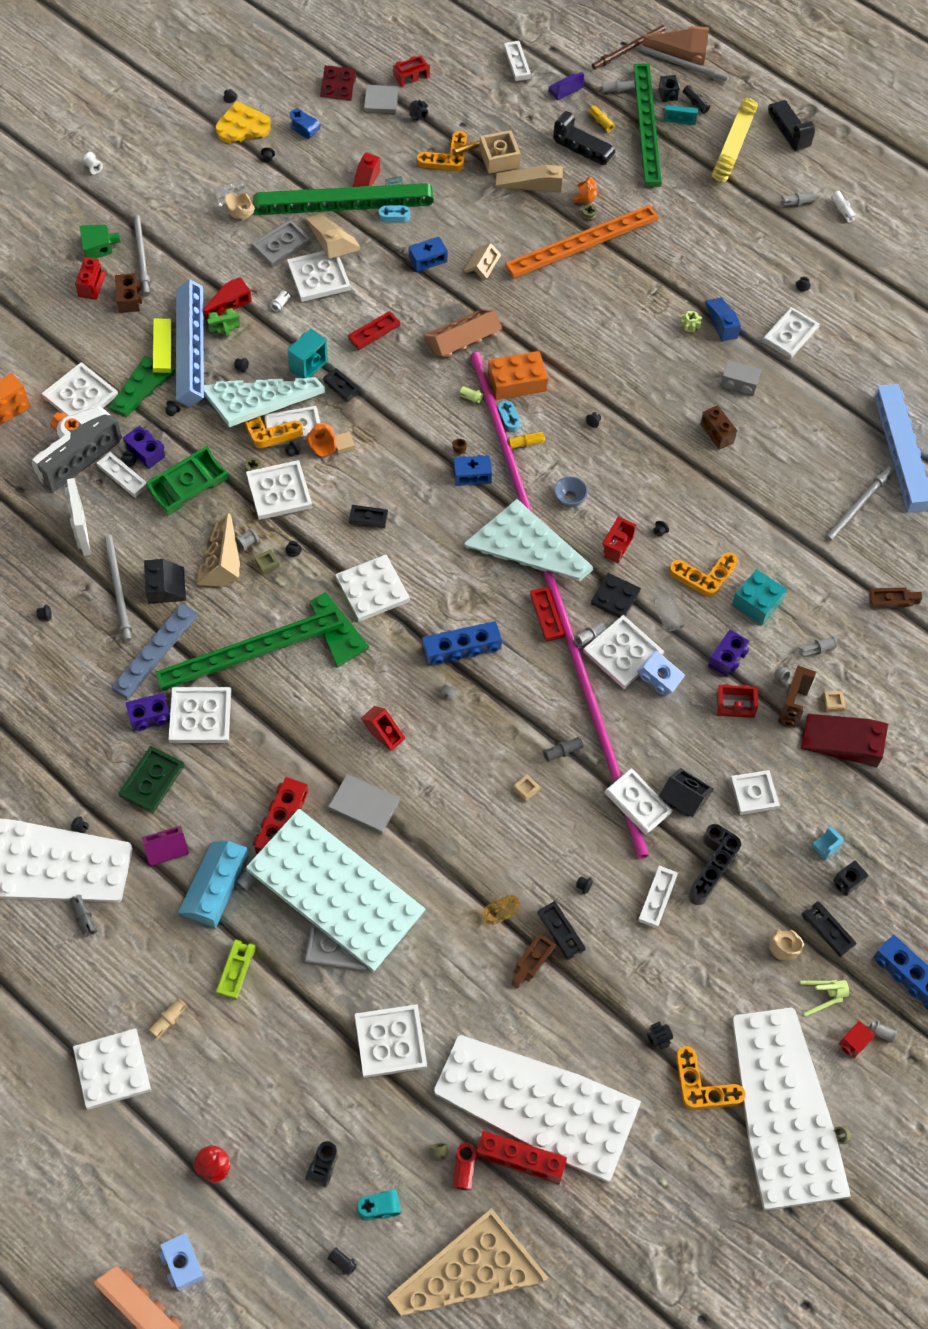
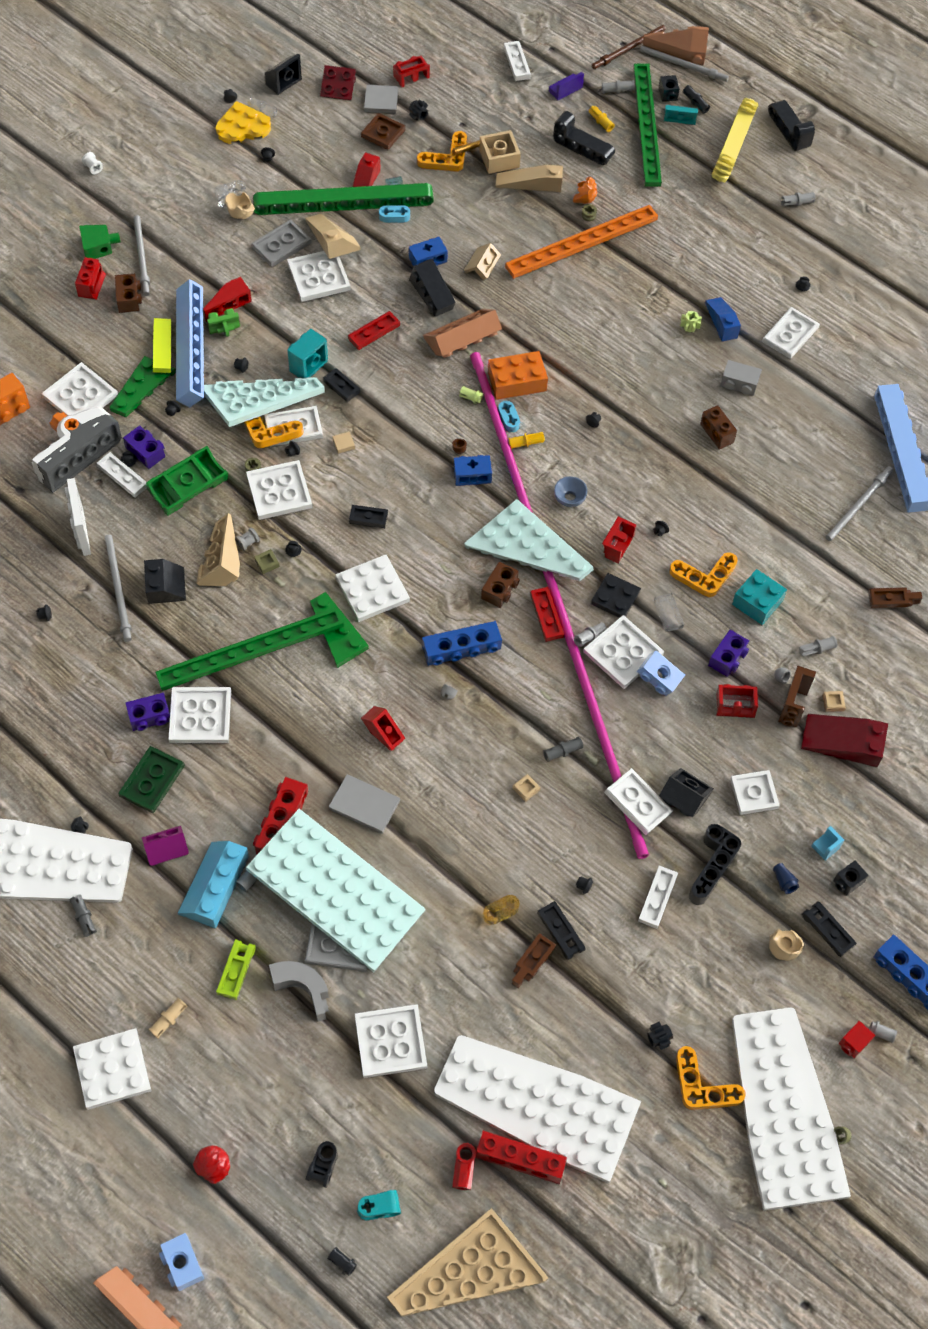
sand blue plate [112,604,198,700] -> none
white pin [270,290,290,312] -> none
blue piece [290,109,321,139] -> none
orange hair [306,423,336,457] -> none
olive hinge [430,1143,448,1161] -> none
yellowish green plant [799,980,849,1016] -> none
white pin [831,191,857,223] -> none
none -> black slope [264,54,302,95]
none -> light grey arch [269,961,329,1021]
none -> reddish brown plate [361,113,406,150]
none -> black wedge [409,258,456,317]
none -> reddish brown brick [481,562,520,608]
none -> dark blue cone [773,863,799,894]

